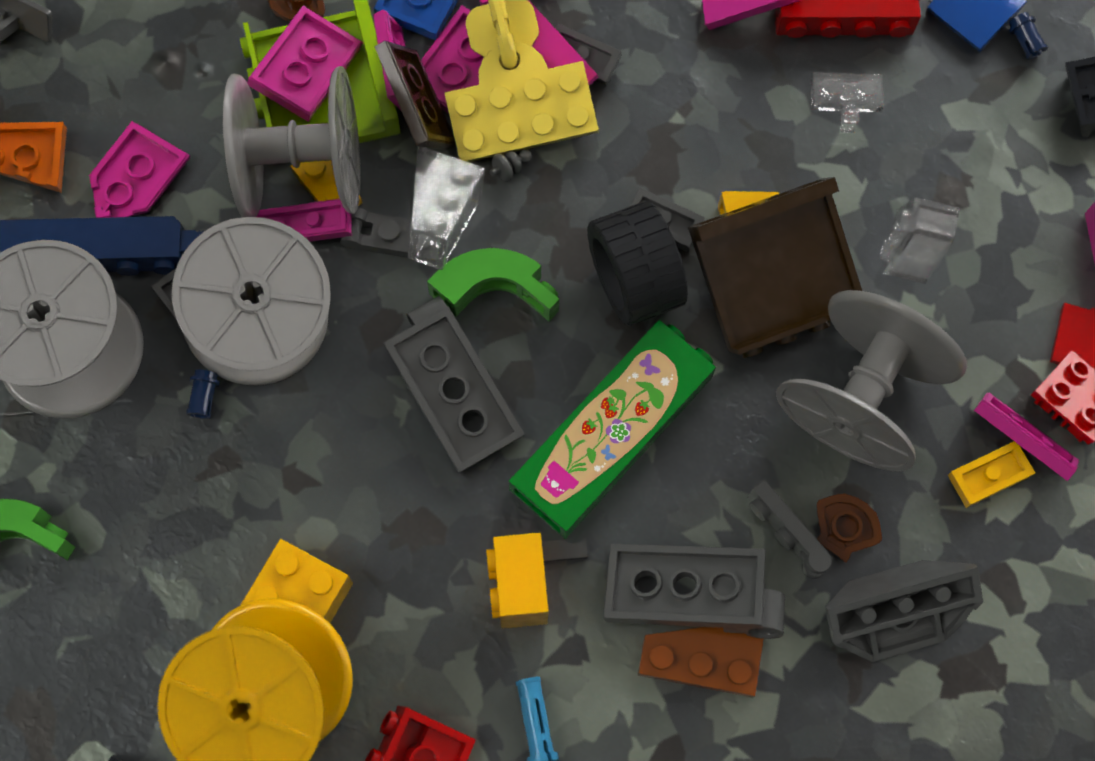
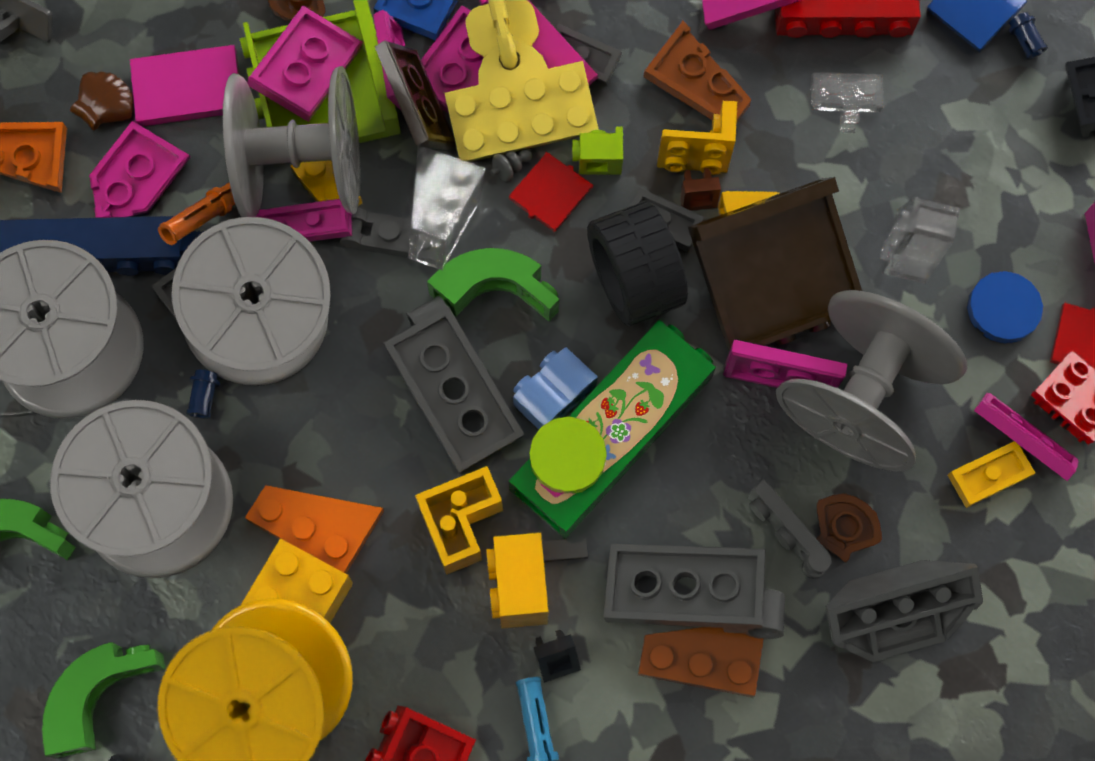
none -> bright green arch [42,642,165,759]
none -> light grey piece [50,400,233,578]
none -> reddish brown animal [70,72,134,131]
none -> dark pink tile [130,45,239,127]
none -> orange pin [158,183,235,245]
none -> orange wing [245,485,384,574]
none -> yellow brick [415,466,503,575]
none -> red piece [509,152,593,232]
none -> medium blue brick [513,347,598,429]
none -> lime tile [529,416,607,494]
none -> black tile [533,630,581,683]
none -> lime brick [572,127,623,175]
none -> dark orange wing [644,20,751,124]
none -> yellow bracket [657,101,737,175]
none -> copper tile [680,168,721,211]
none -> dark pink tile [723,340,848,388]
none -> blue tile [967,271,1043,344]

